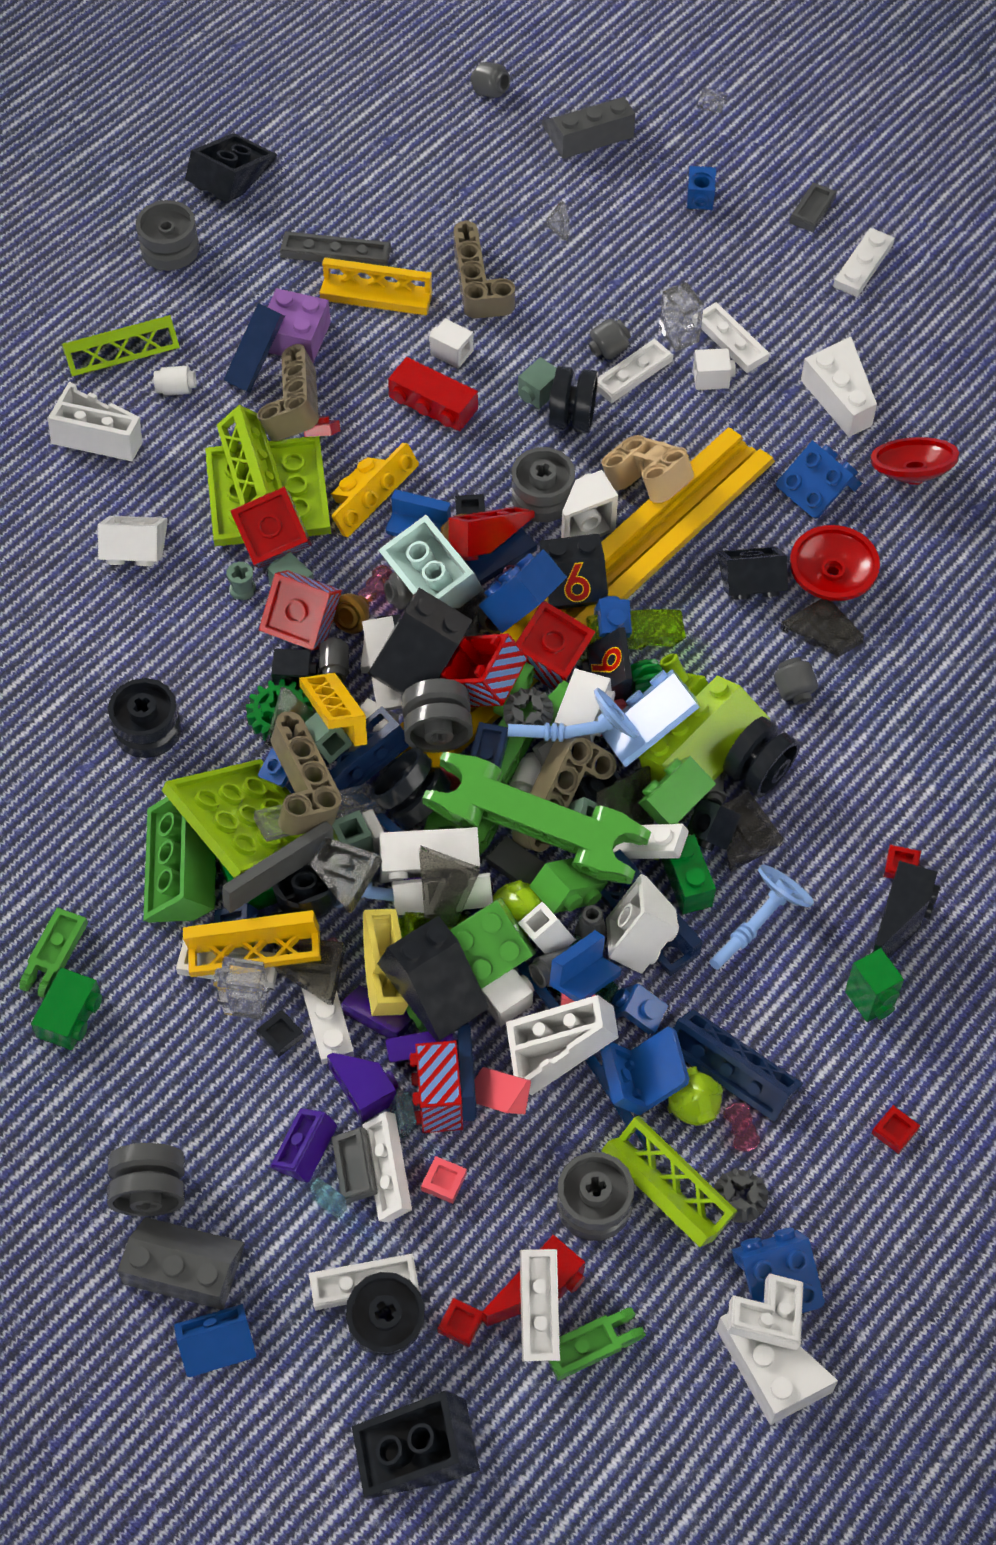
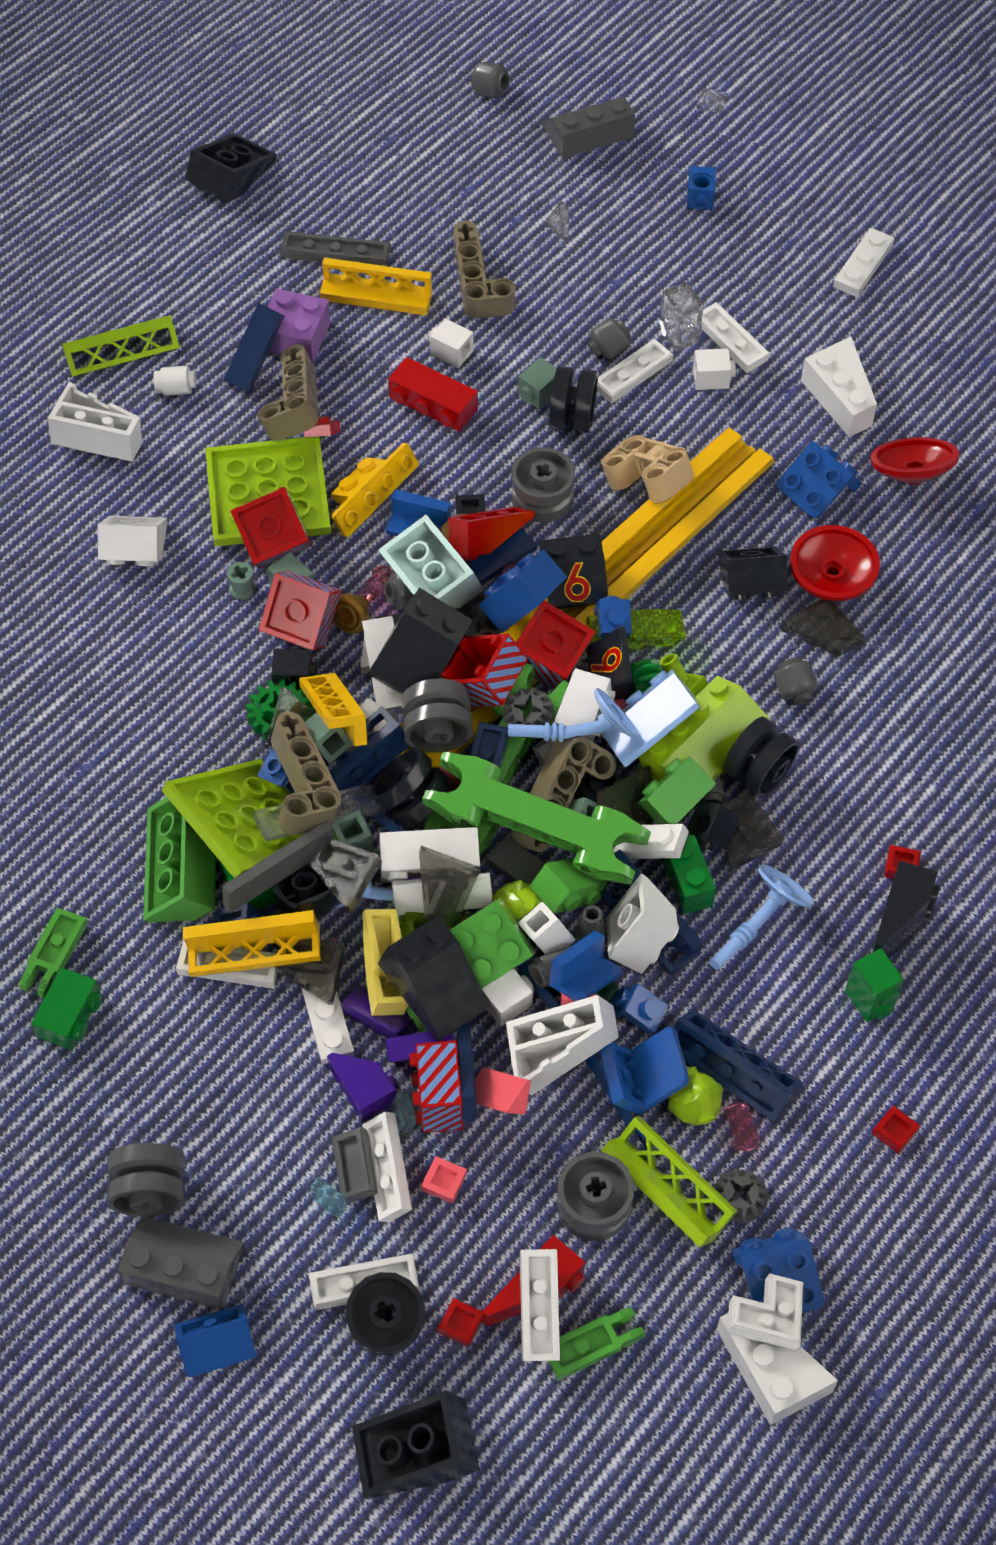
black wheel [108,678,182,758] -> none
dark grey wheel [136,200,200,271] -> none
clear brick [213,956,270,1020] -> none
lime fence [217,405,282,506] -> none
black plate [256,1010,304,1058] -> none
dark purple slope [270,1108,337,1183] -> none
dark grey brick [319,637,349,683] -> none
white tile [362,809,384,853] -> none
white brick [509,752,542,793] -> none
white slope [561,470,618,538] -> none
dark grey tile [789,182,837,233] -> none

